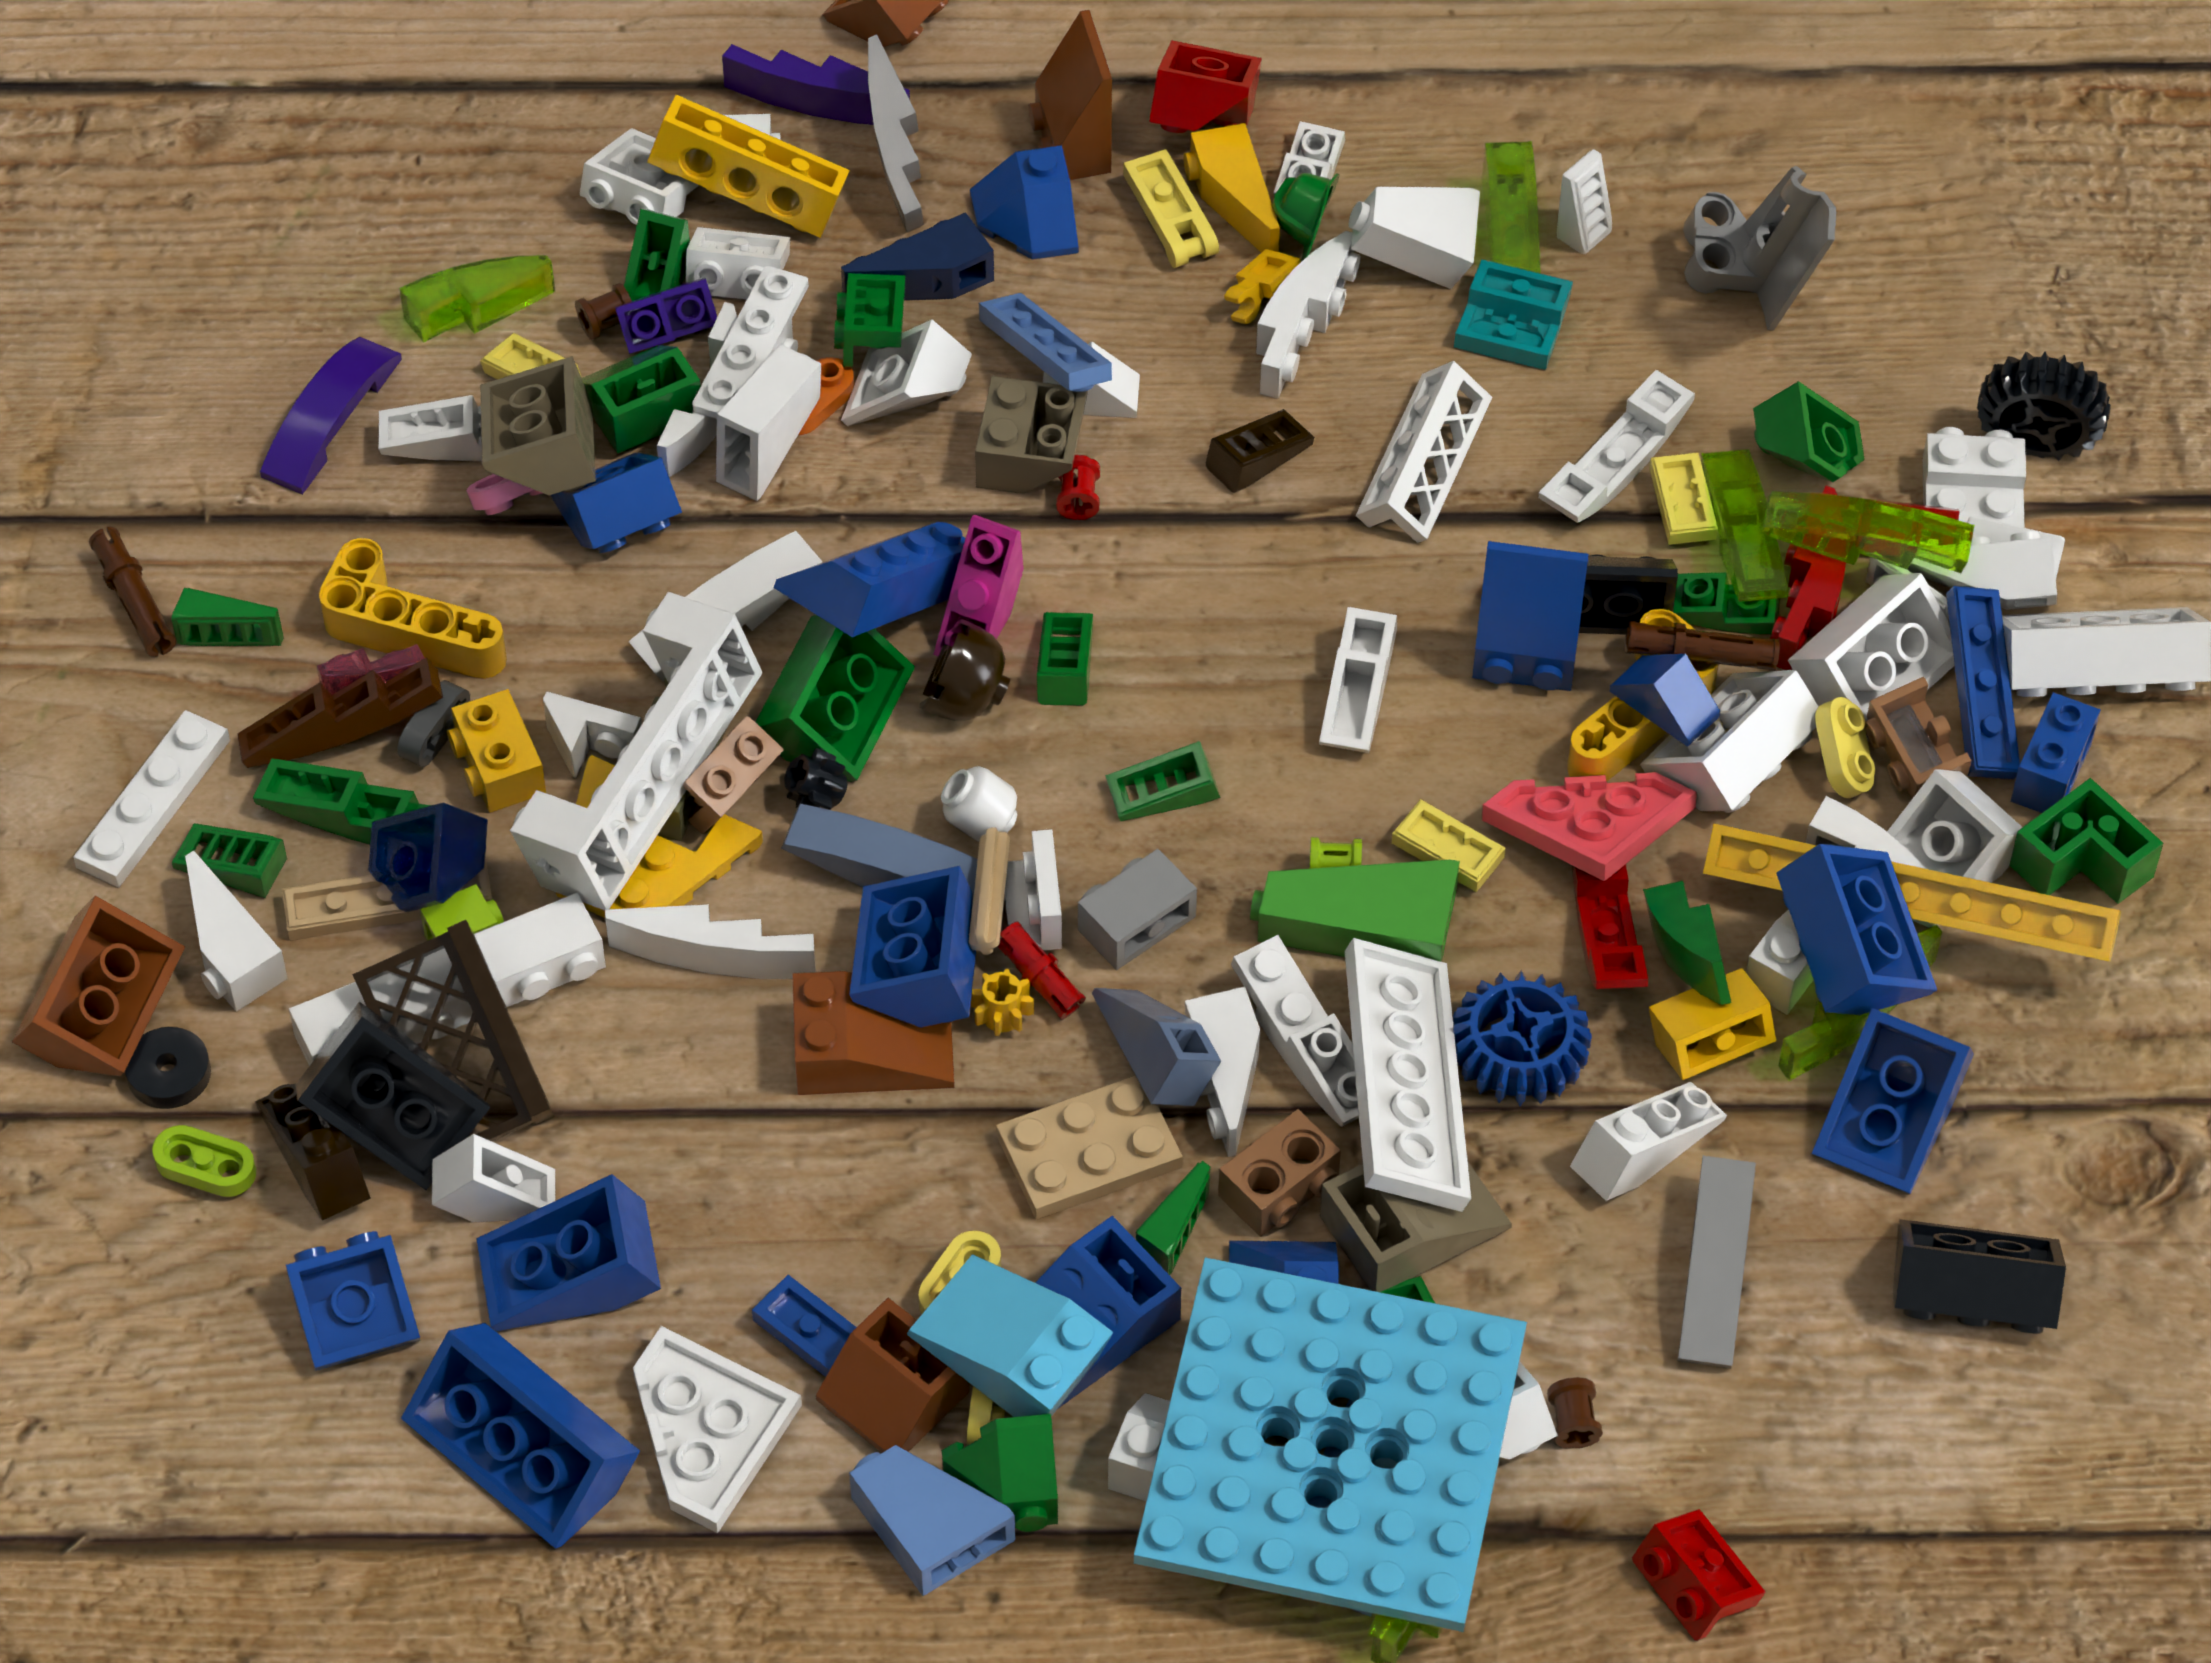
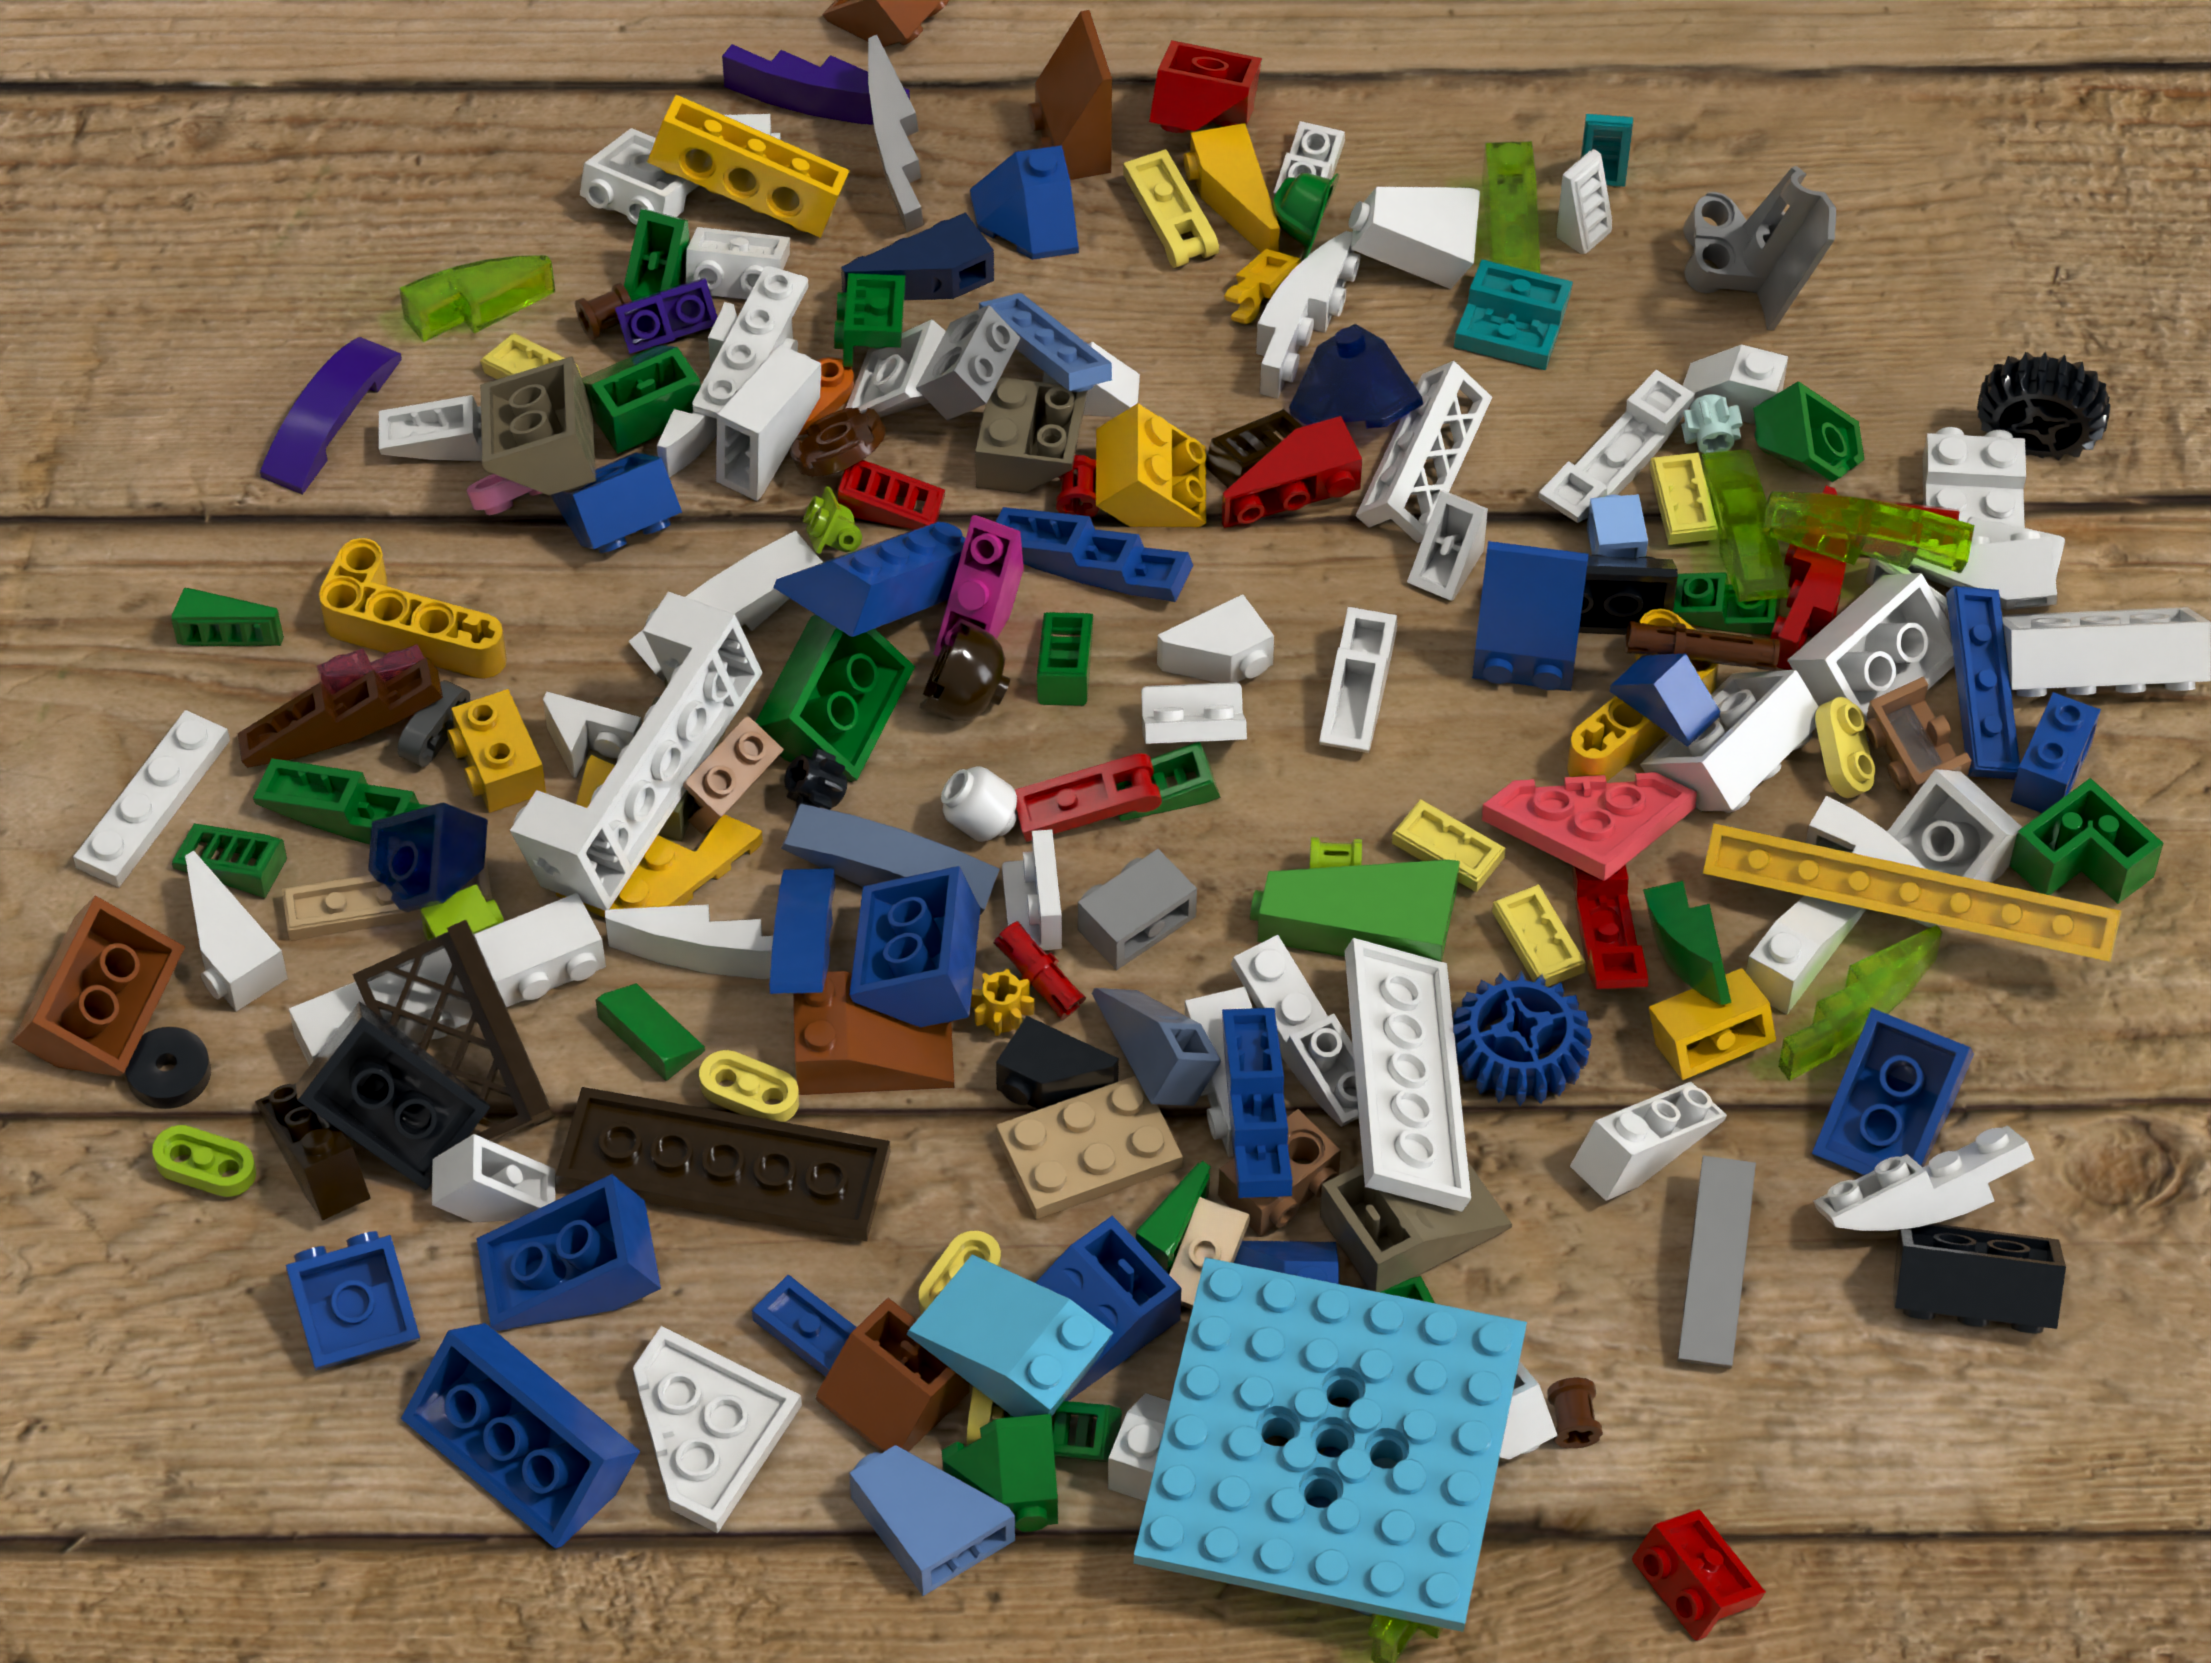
reddish brown pin [89,527,176,657] -> none
tan axle [969,827,1010,955] -> none
blue slope [1776,844,1937,1015] -> none
none -> dark brown plate [555,1087,891,1241]
none -> green slope [596,983,705,1081]
none -> light yellow plate [699,1050,799,1122]
none -> blue slope [769,868,835,994]
none -> reddish brown tile [790,408,886,477]
none -> lime hinge [803,486,862,554]
none -> red slope [838,460,945,530]
none -> light grey brick [916,305,1021,421]
none -> blue slope [996,507,1193,602]
none -> black slope [996,1016,1119,1110]
none -> green slope [1004,1401,1122,1462]
none -> red plate [1015,753,1162,842]
none -> yellow slope [1096,403,1206,527]
none -> white bracket [1141,682,1247,744]
none -> white slope [1157,594,1274,683]
none -> tan plate [1169,1197,1250,1309]
none -> red slope [1222,416,1362,528]
none -> blue slope [1222,1008,1293,1198]
none -> clear blue slope [1289,324,1423,429]
none -> white slope [1407,490,1488,601]
none -> light yellow plate [1492,884,1586,987]
none -> teal slope [1580,114,1633,186]
none -> light blue brick [1587,494,1648,558]
none -> light aqua gear [1681,394,1743,455]
none -> white slope [1683,344,1788,424]
none -> white slope [1814,1125,2035,1231]

